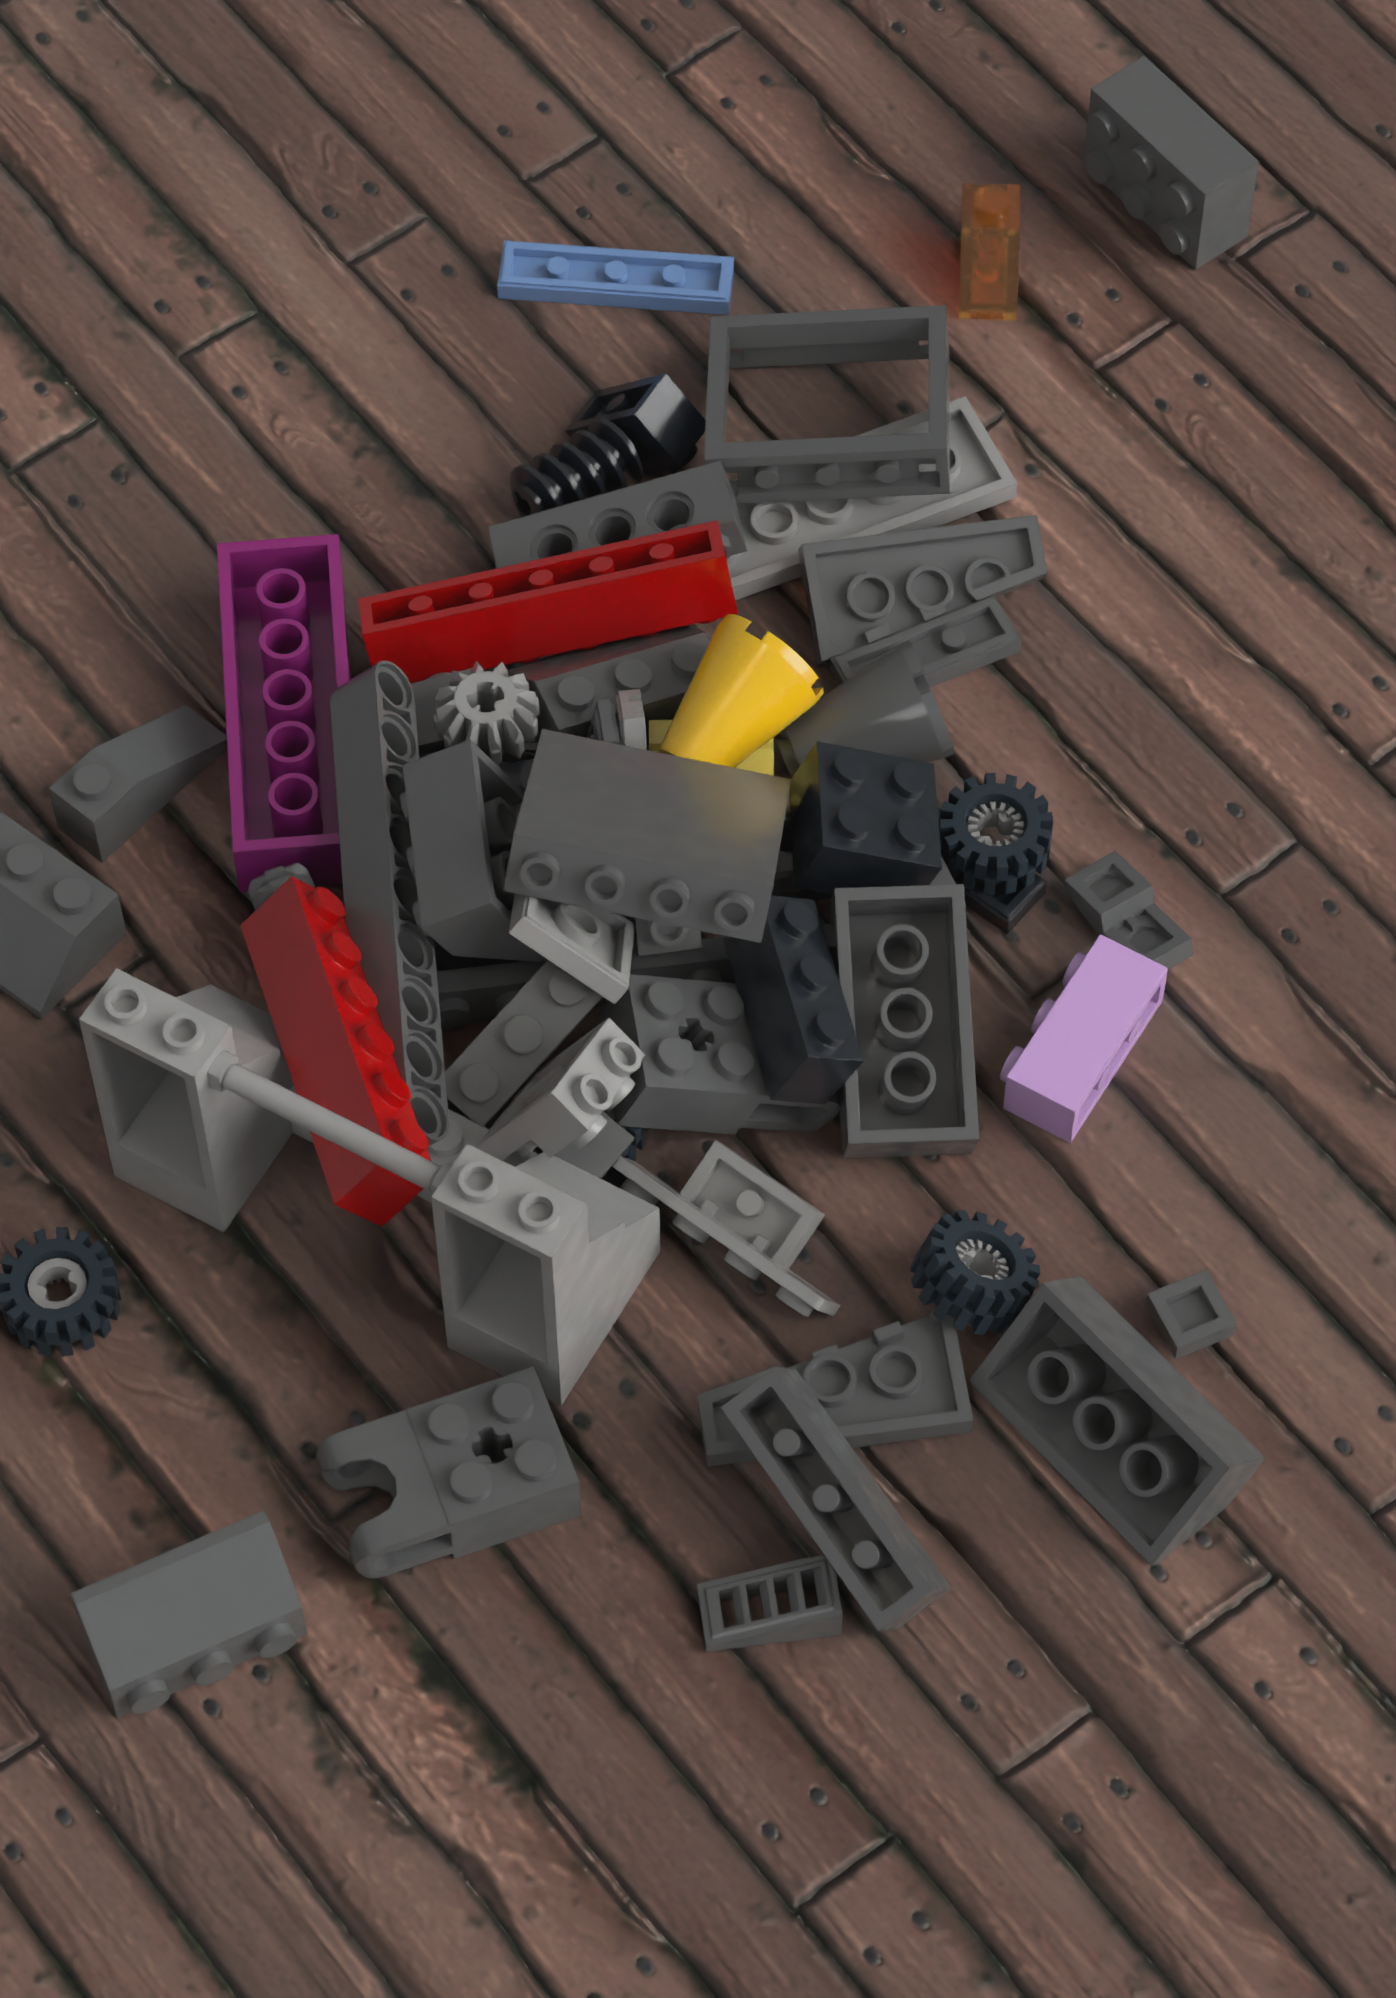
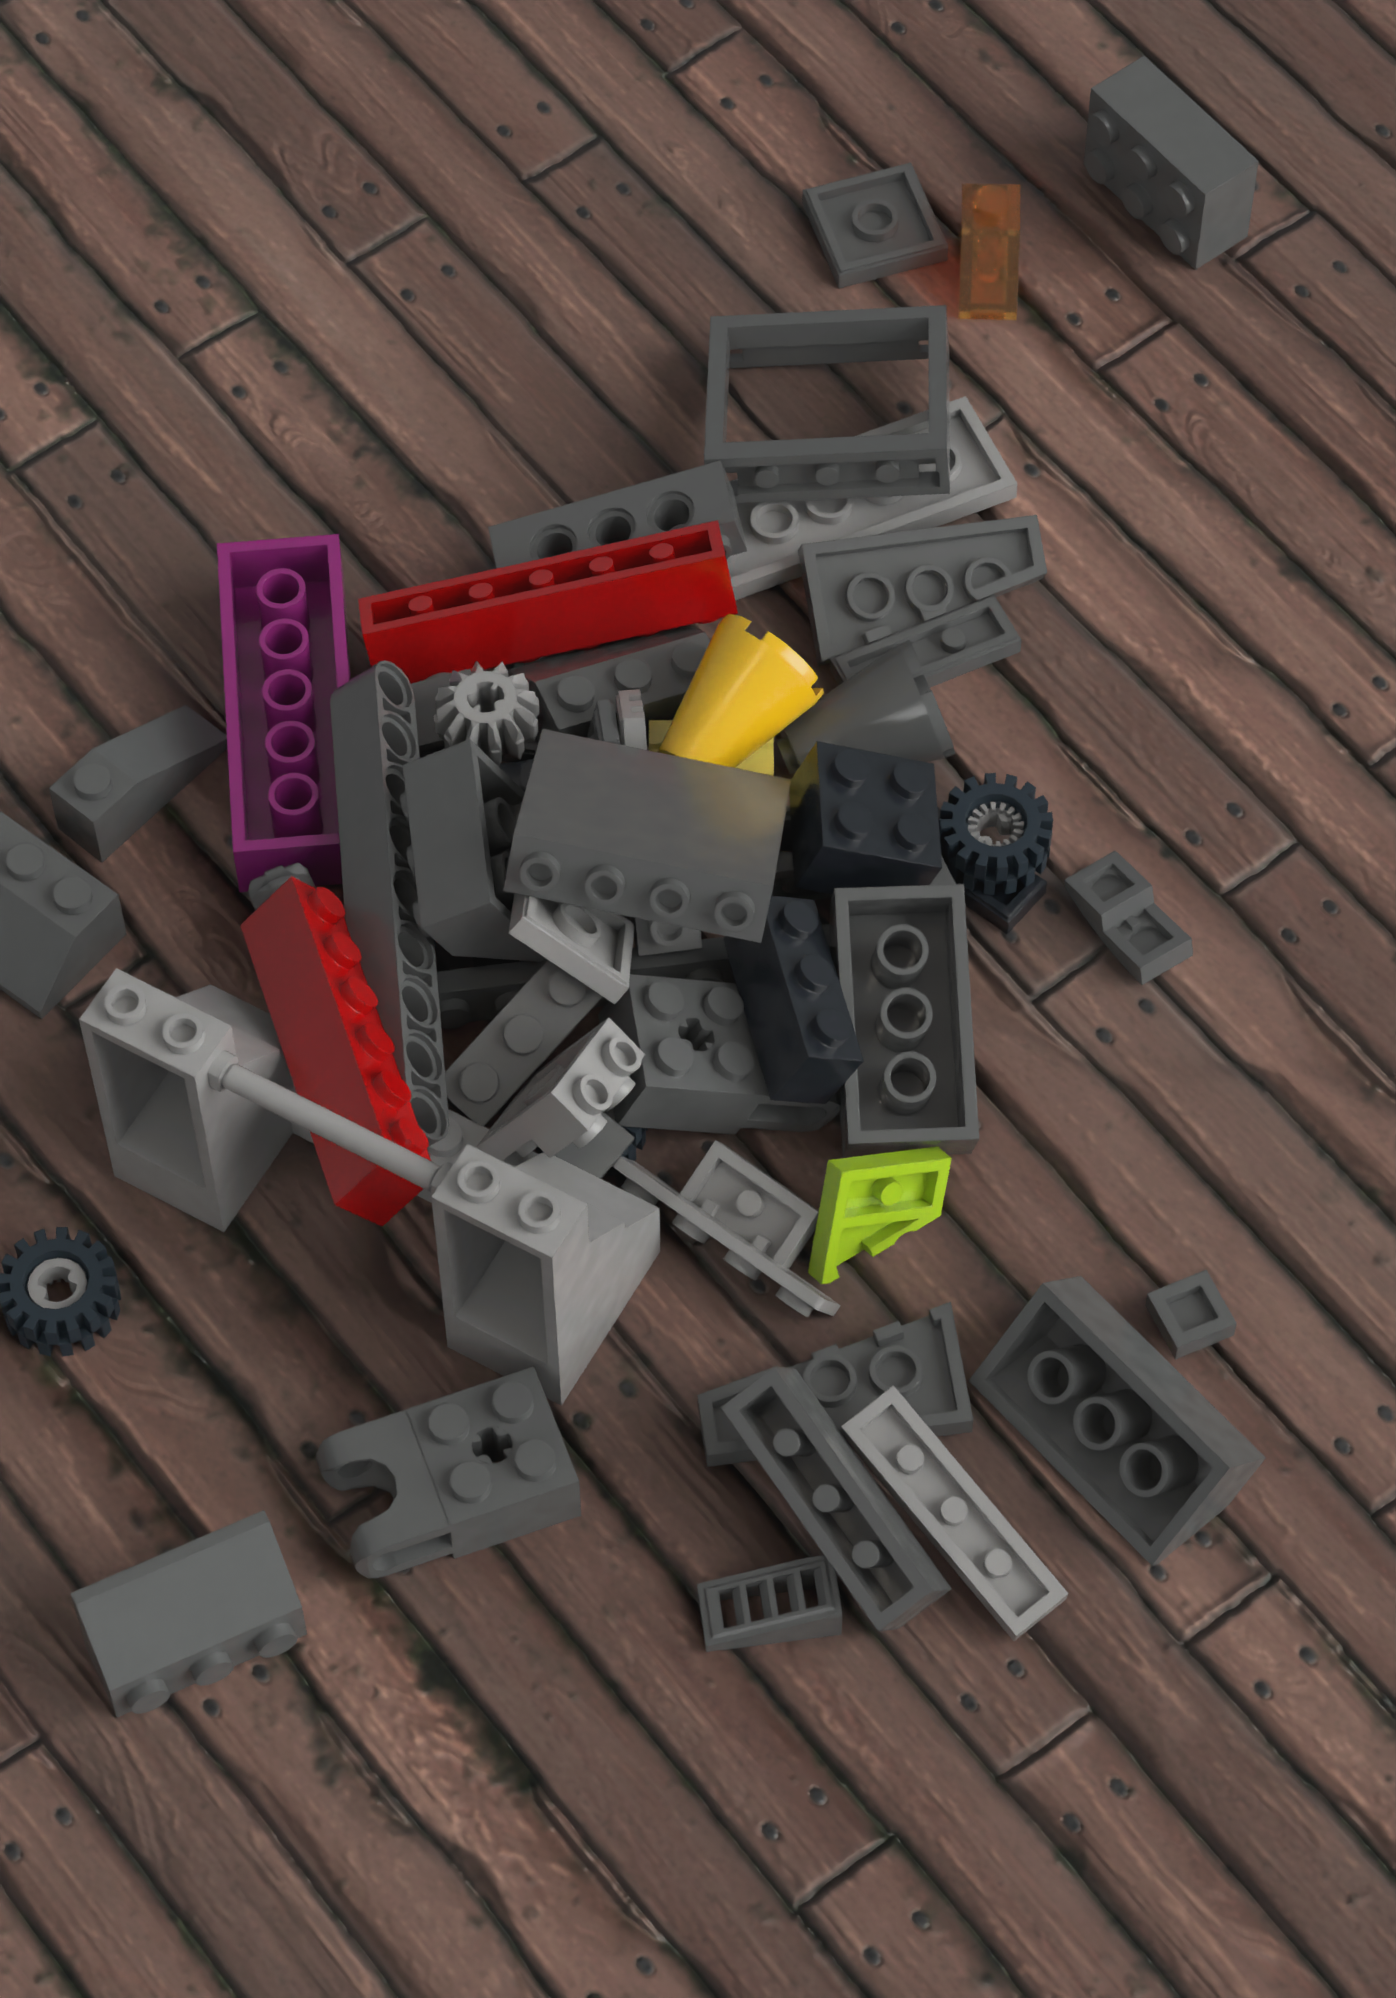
medium blue tile [497,240,734,315] -> none
black piece [510,419,643,517] -> none
black slope [565,373,706,474] -> none
black bush [910,1210,1041,1335] -> none
lavender brick [1000,934,1168,1143] -> none
none -> dark grey tile [802,162,949,289]
none -> lime wing [808,1146,952,1285]
none -> light grey plate [840,1385,1069,1641]

